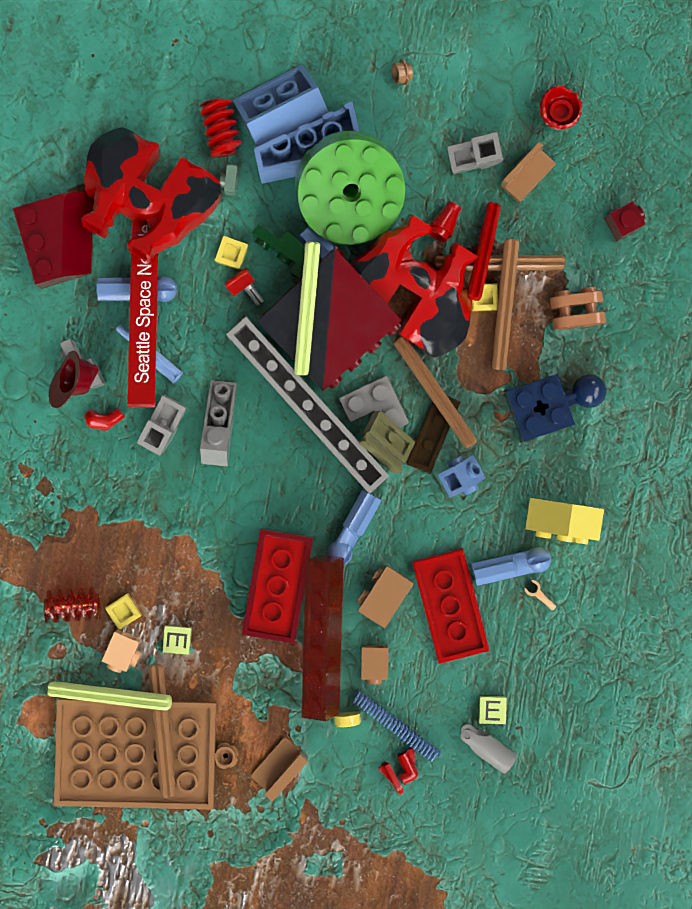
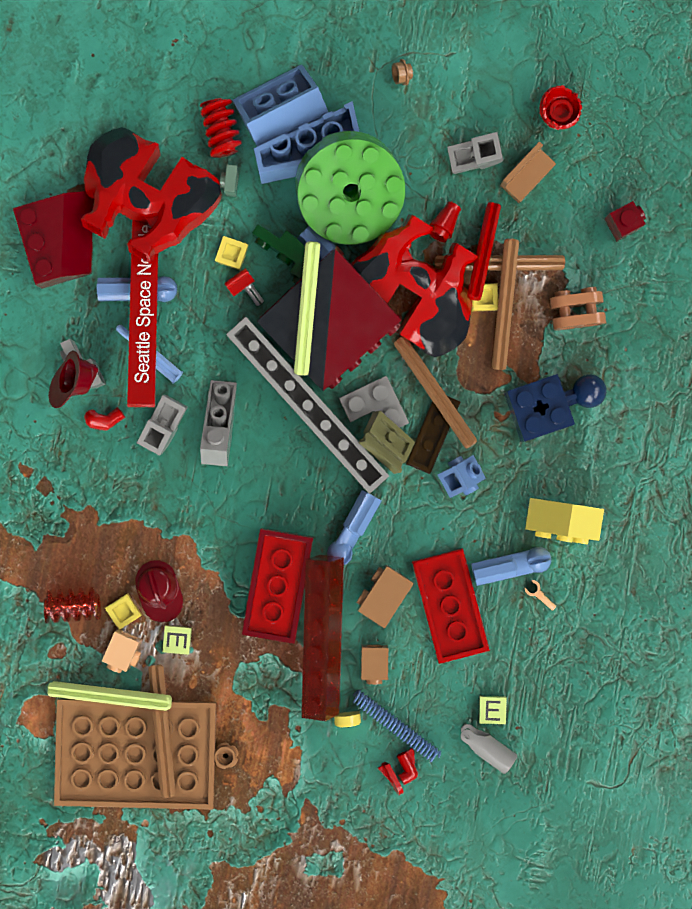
medium nougat panel [251,737,309,802] -> none
none -> dark red piece [135,560,183,623]

